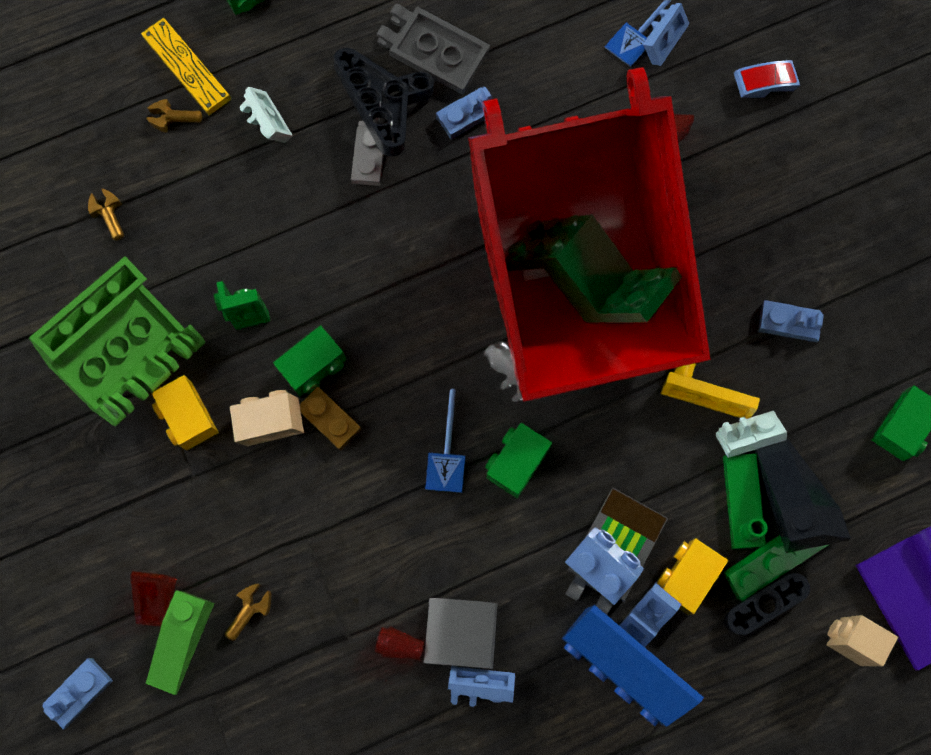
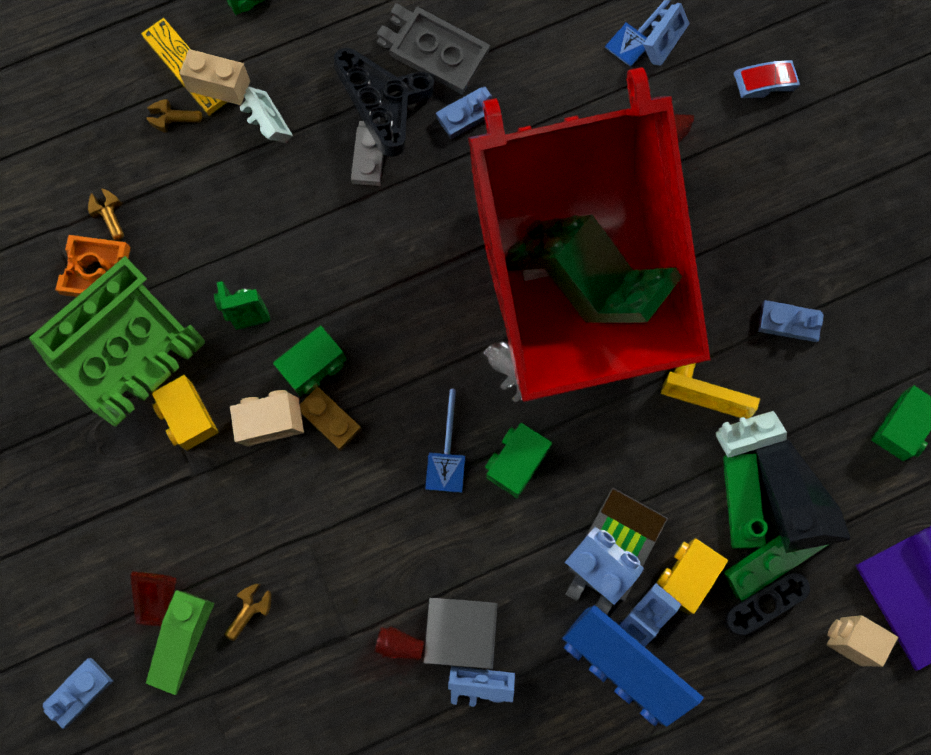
none -> orange brick [55,235,131,297]
none -> tan brick [179,49,250,105]

